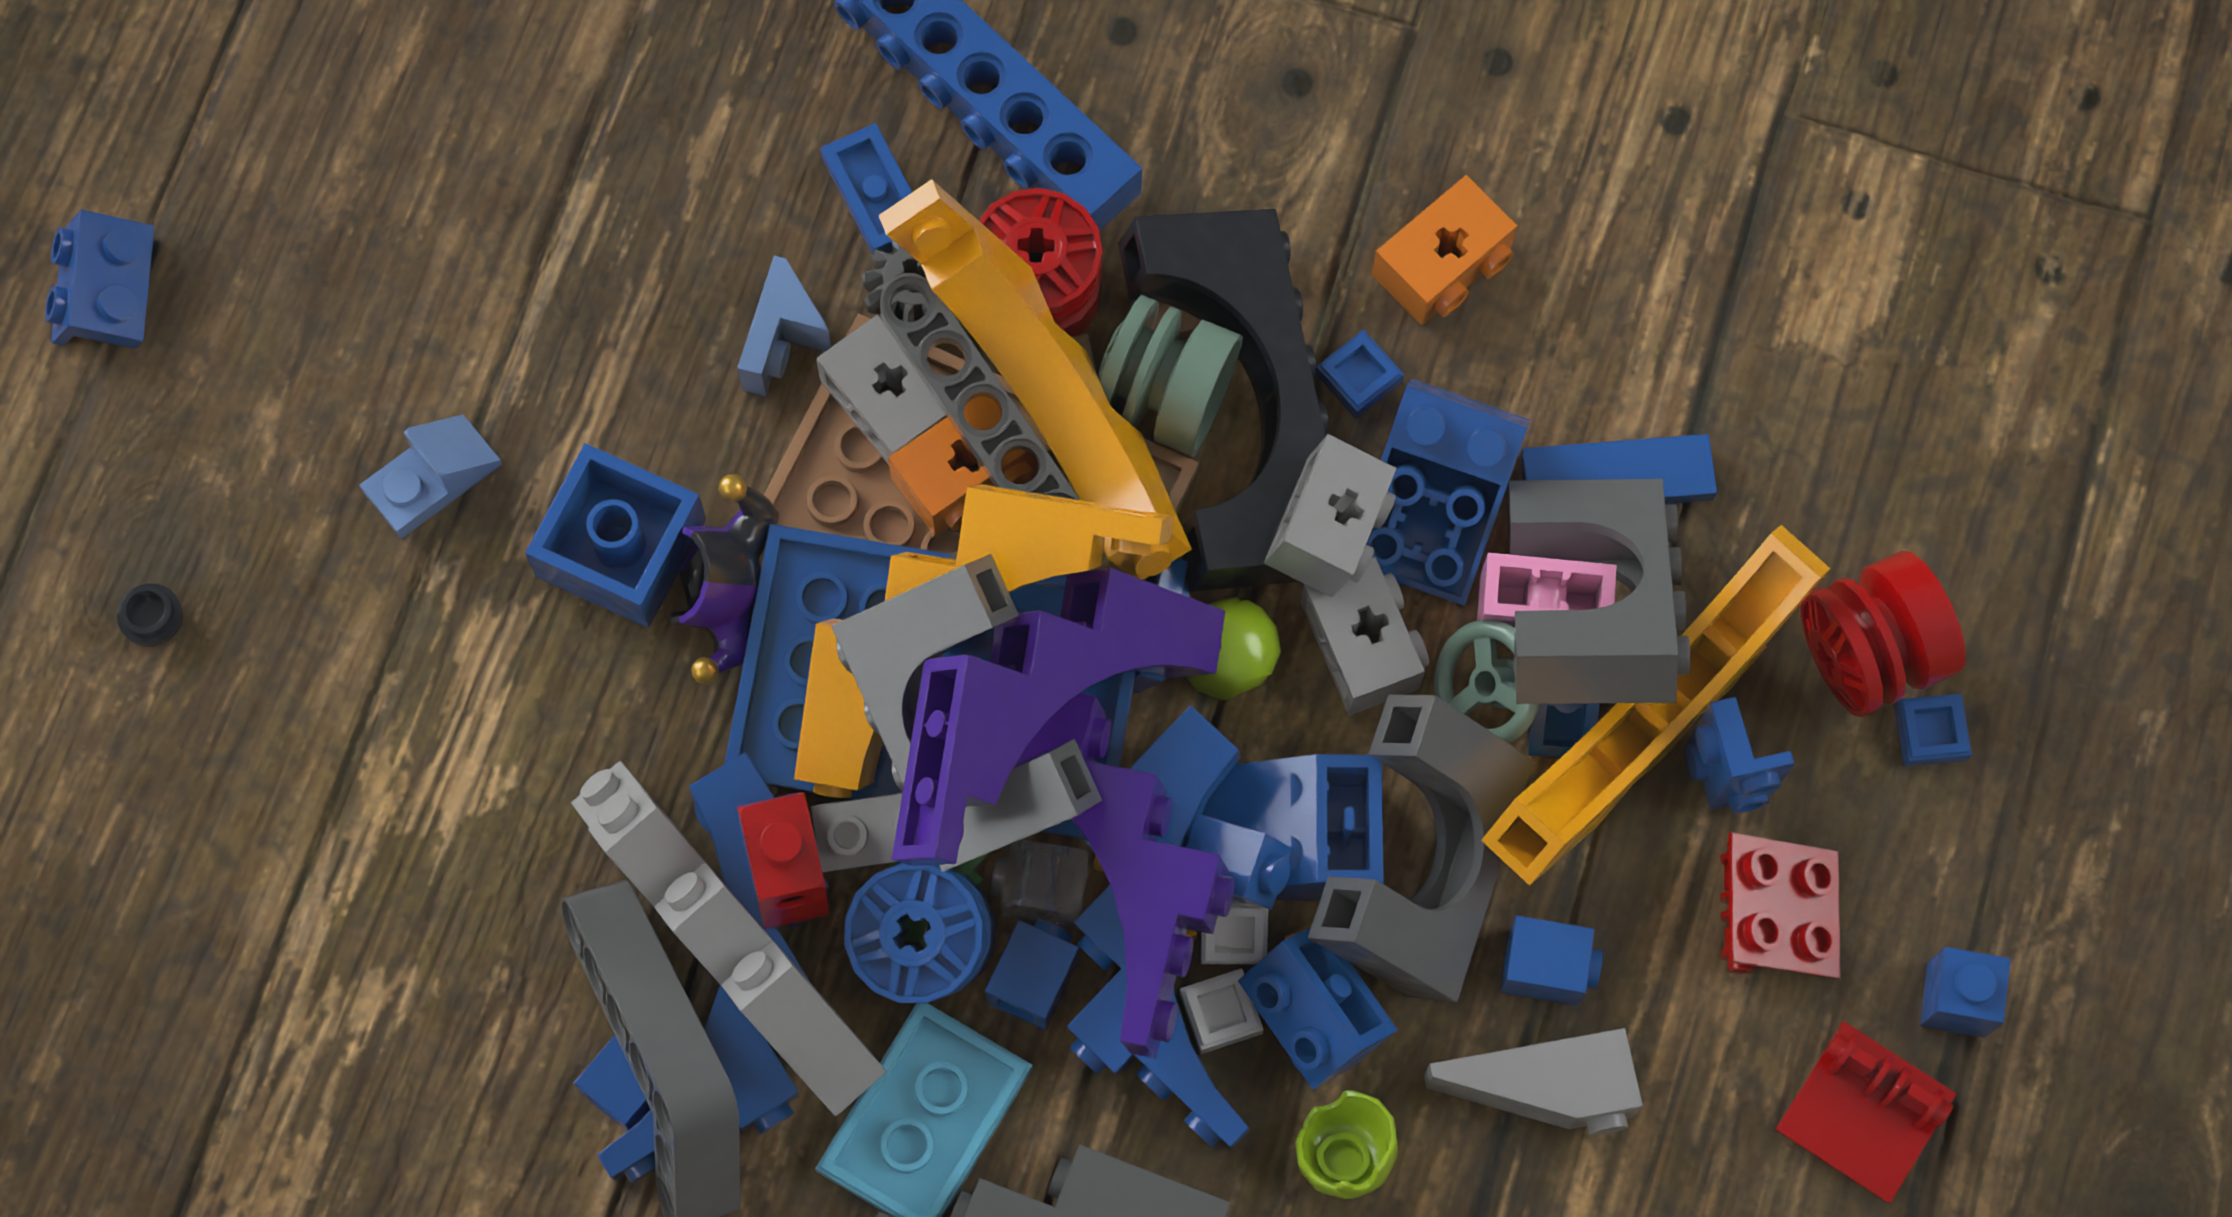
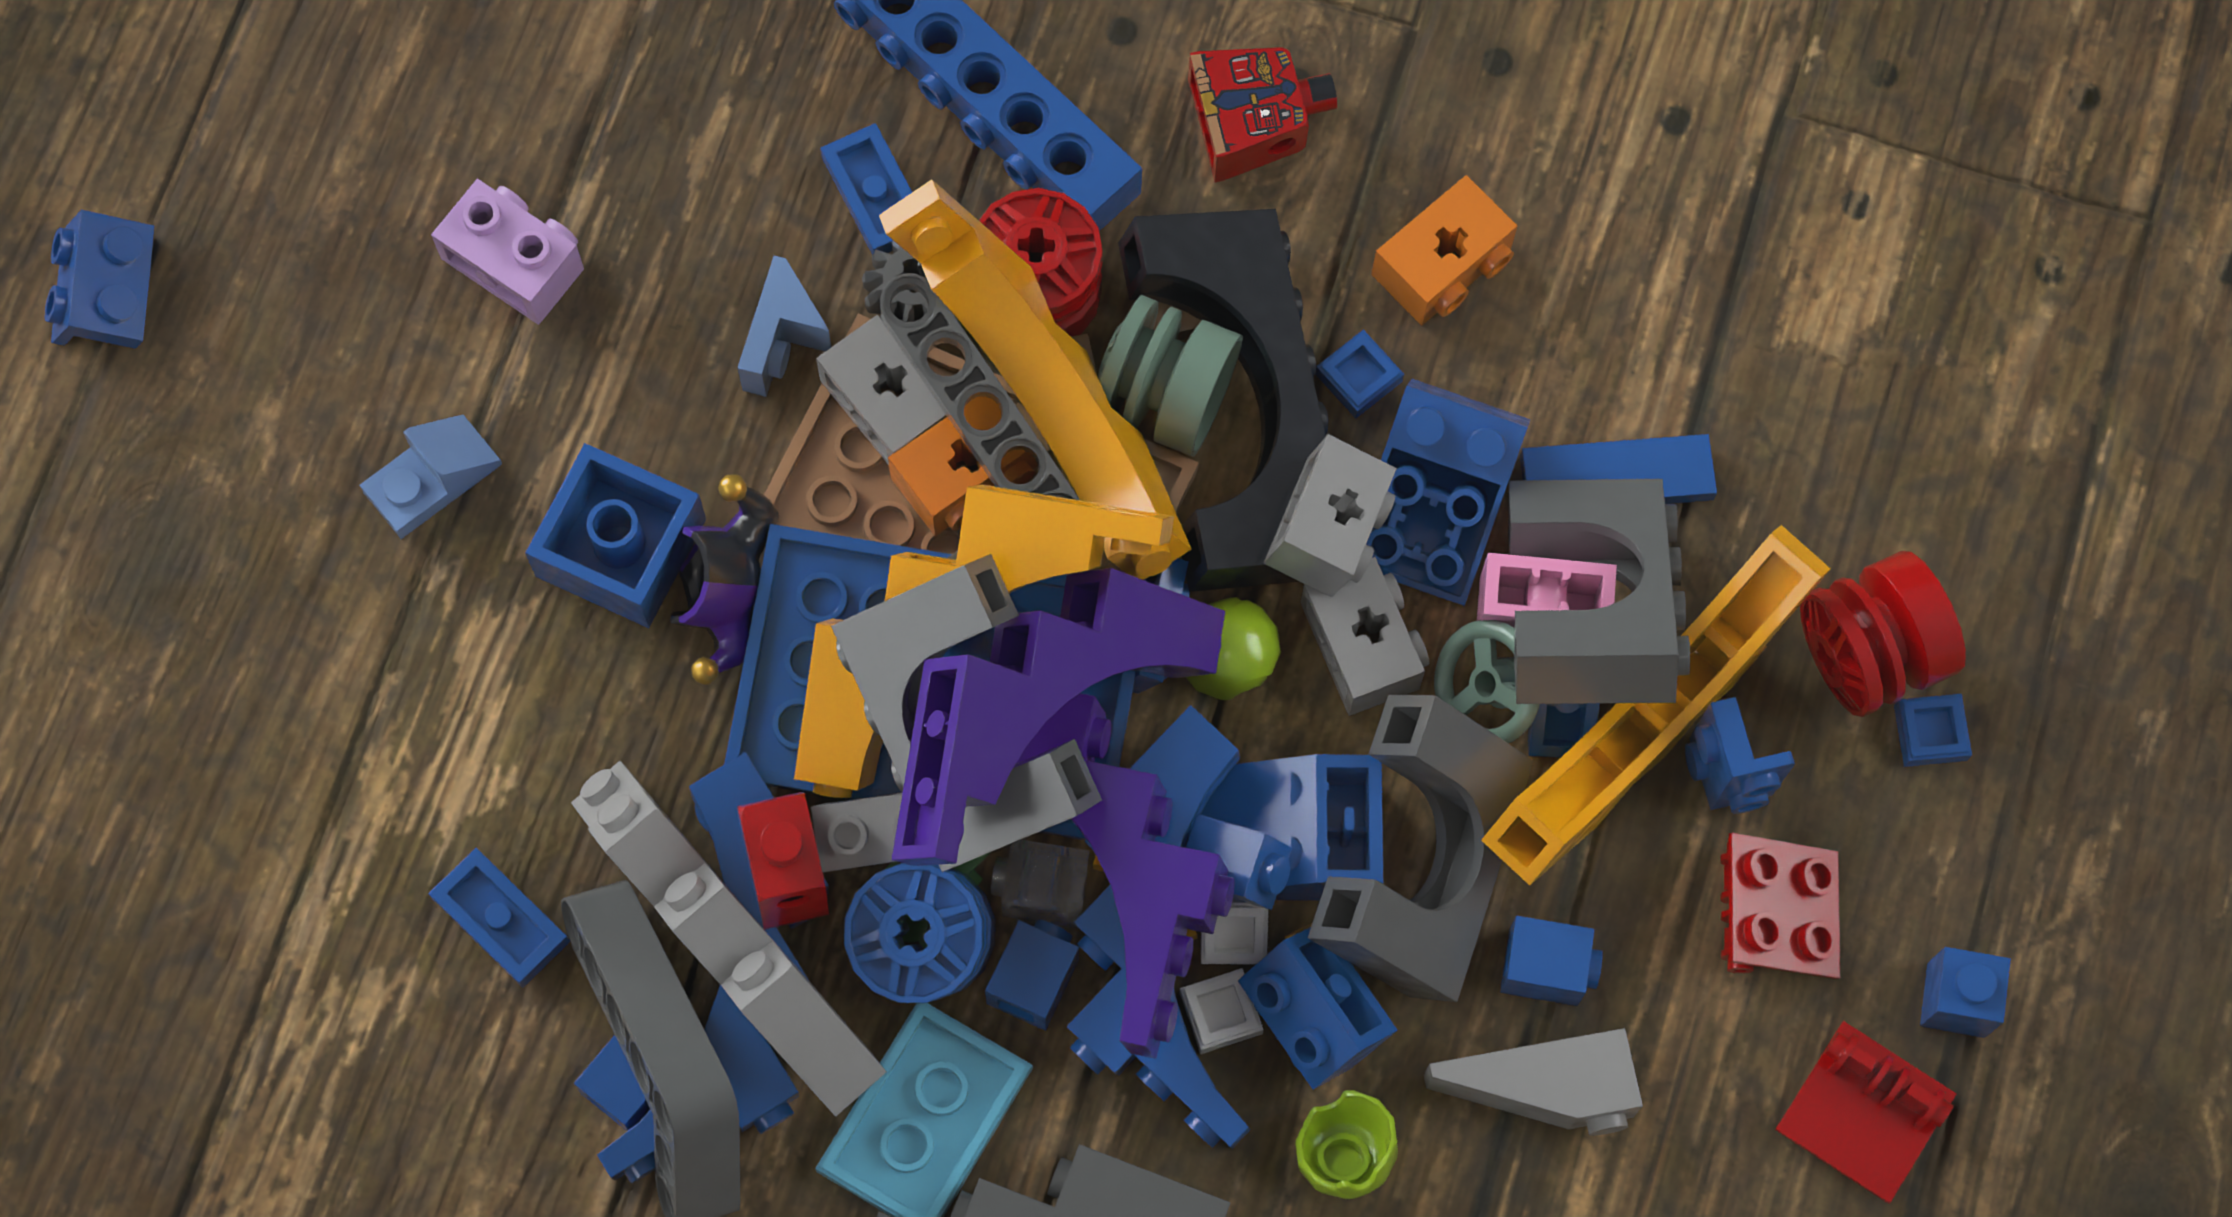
black plate [117,583,183,647] -> none
none -> blue plate [428,848,570,988]
none -> lavender brick [431,178,584,325]
none -> red torso [1188,47,1337,183]

